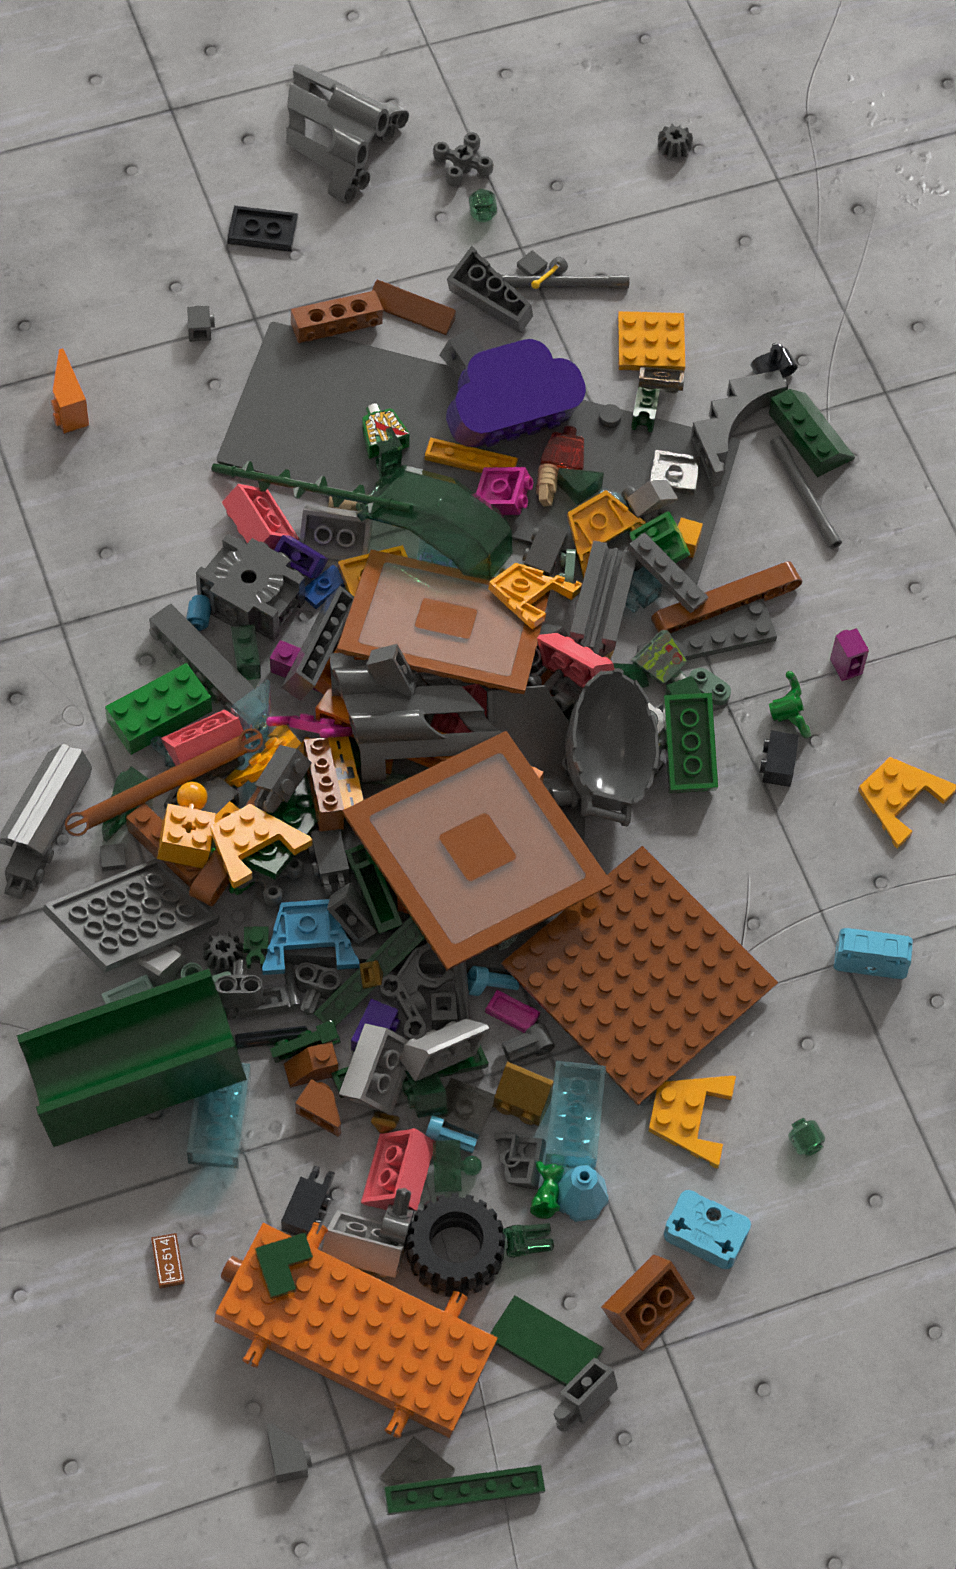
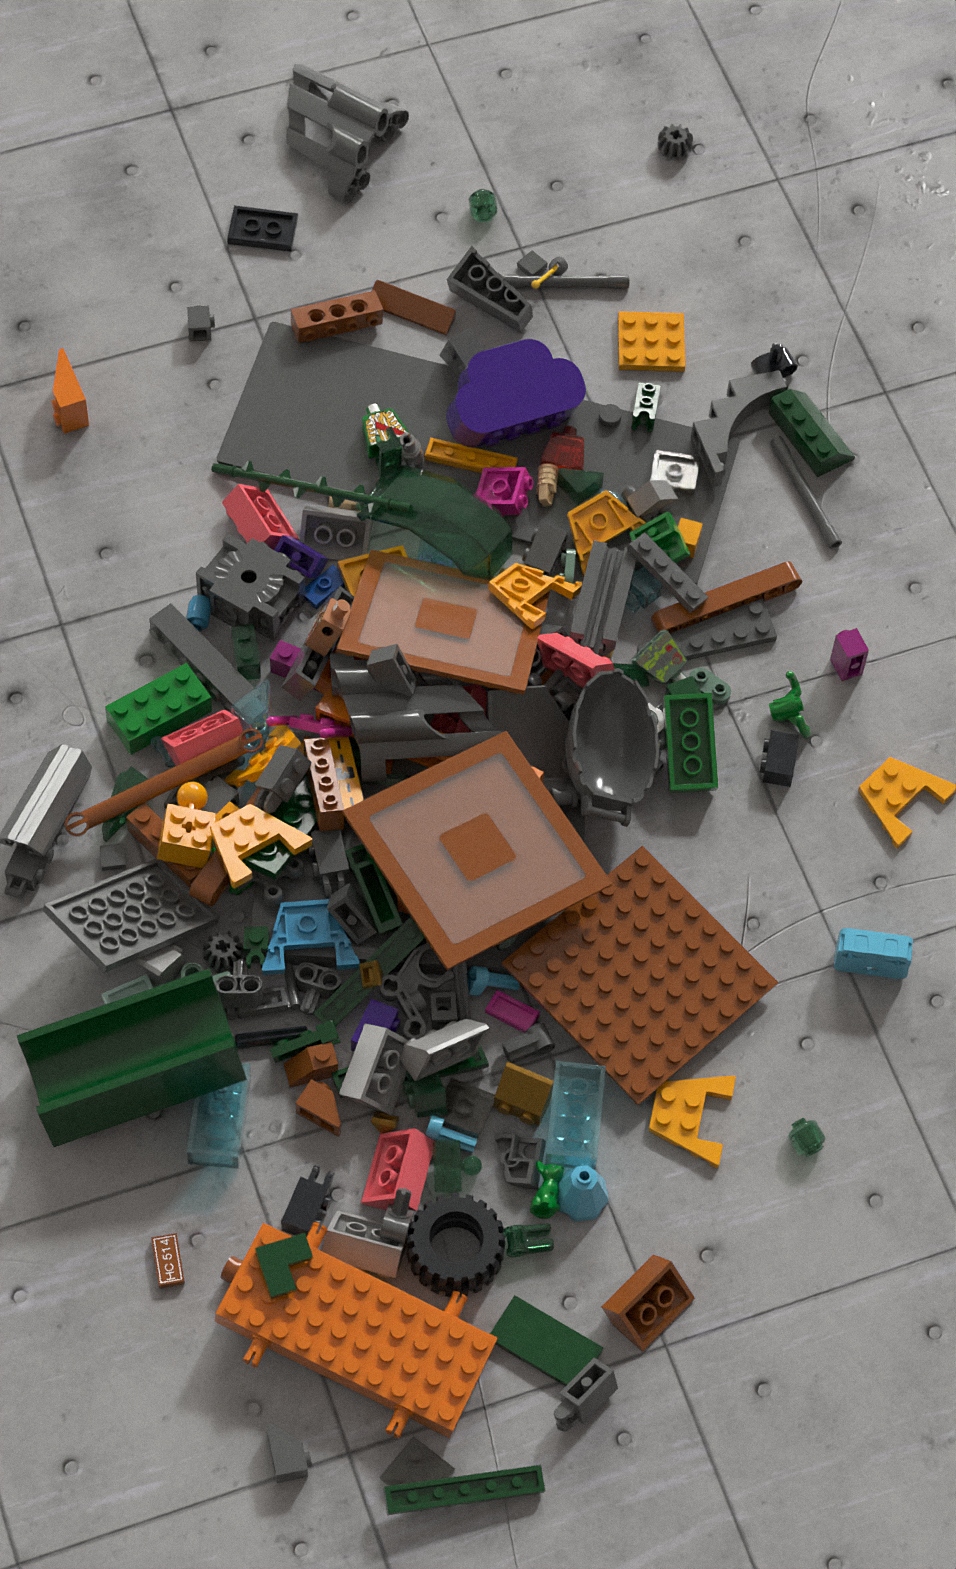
dark grey gear [433,132,494,186] -> none
clear smoke plate [638,366,684,393] -> none
medium azure axle [664,1190,751,1269] -> none
none -> nougat torso [304,598,351,656]
none -> light grey arm [399,432,424,466]

